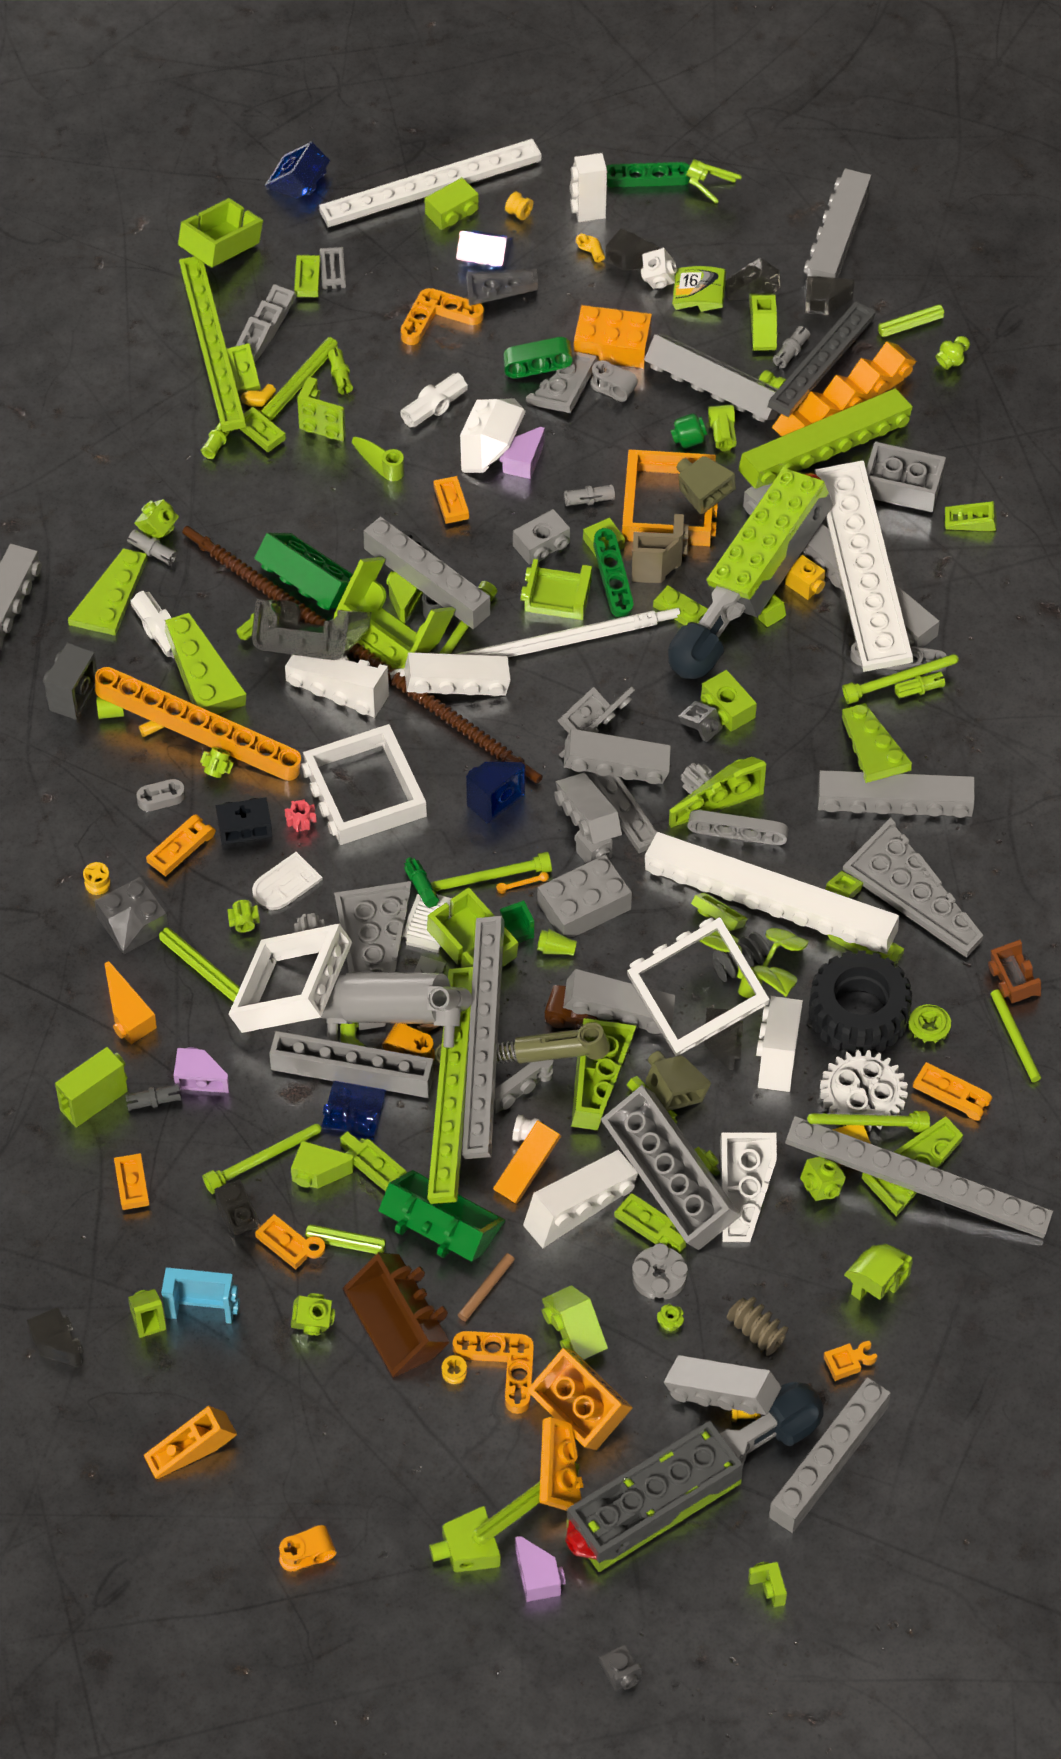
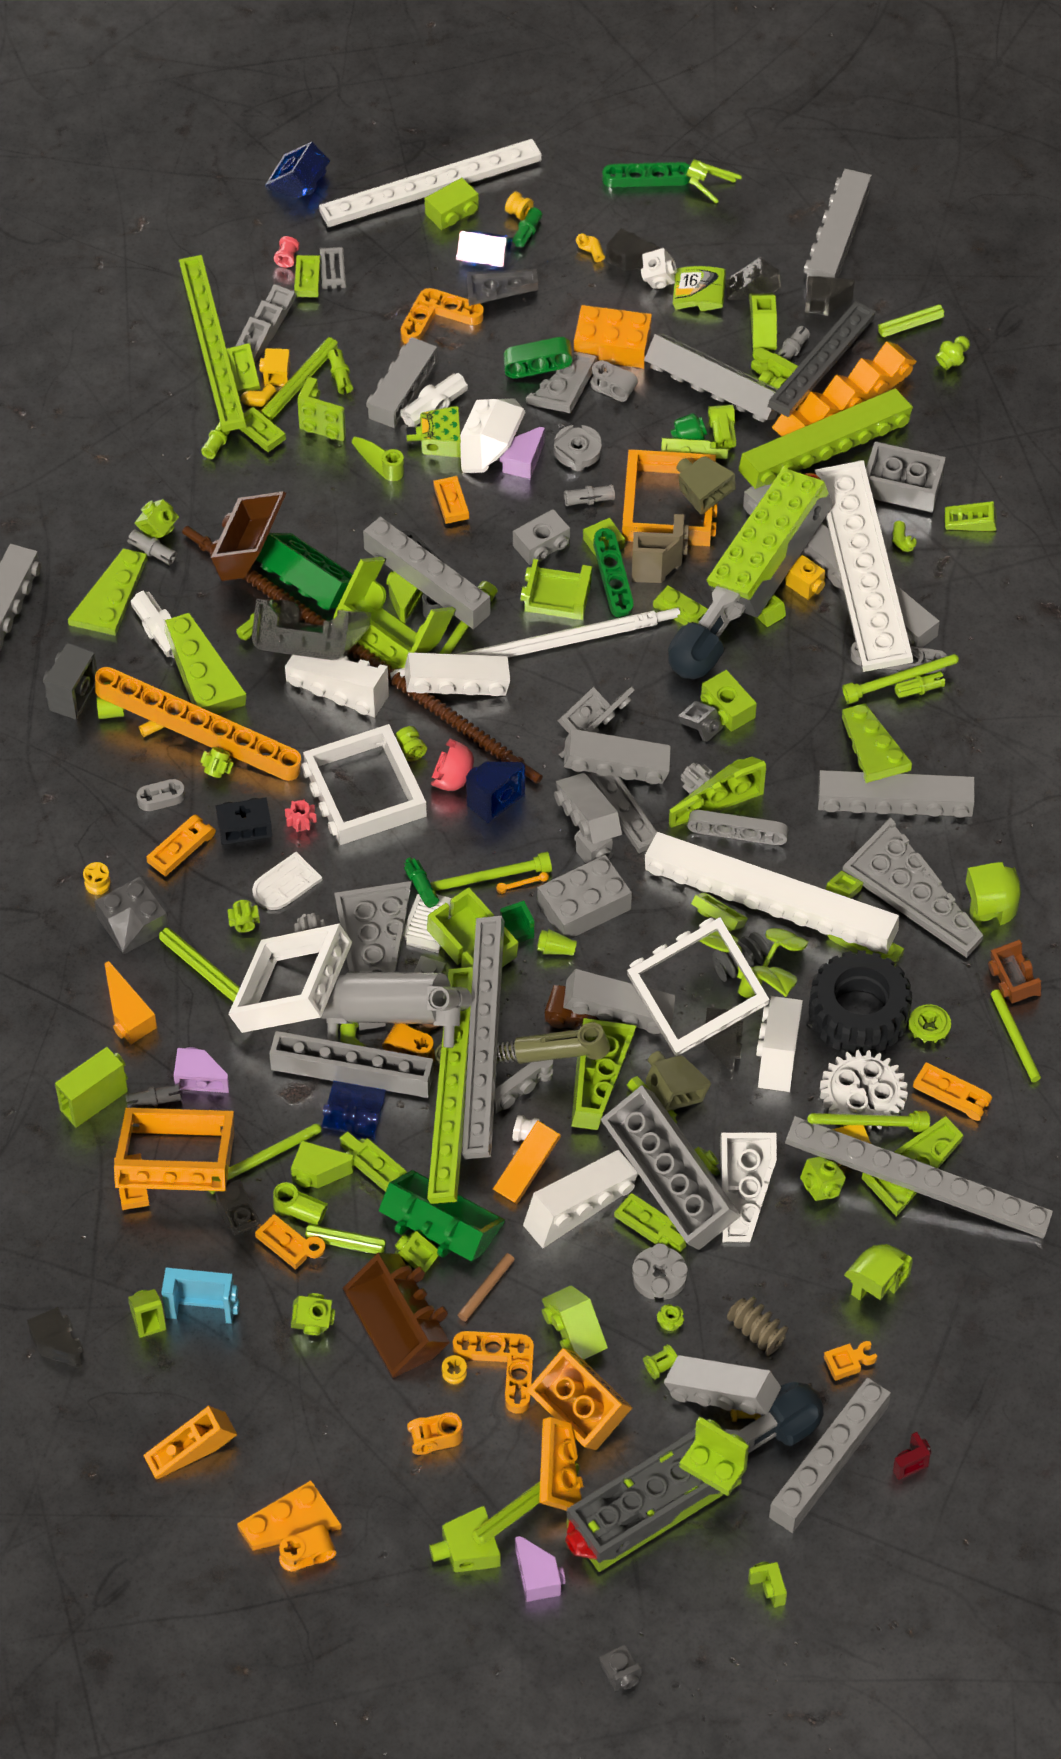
lime piece [178,198,263,267] -> none
white wedge [570,153,607,222] -> none
none -> light orange window [114,1108,235,1191]
none -> reddish brown piece [209,491,286,581]
none -> light orange wing [237,1480,341,1550]
none -> yellow brick [260,348,290,387]
none -> lime piece [273,1182,328,1226]
none -> coral bush [274,236,299,268]
none -> light grey brick [366,337,437,428]
none -> lime bracket [394,1231,438,1273]
none -> lime wheel [395,726,427,762]
none -> lime torso [406,406,461,457]
none -> light orange piece [407,1412,463,1455]
none -> coral cylinder [431,739,477,791]
none -> green axle [512,207,543,248]
none -> light grey plate [554,425,602,471]
none -> lime bush [643,1344,677,1380]
none -> lime hinge [661,437,728,459]
none -> lime bracket [679,1417,749,1496]
none -> lime hinge [751,348,798,379]
none -> lime arm [892,521,917,552]
none -> dark red bracket [893,1432,932,1480]
none -> lime brick [966,862,1021,925]

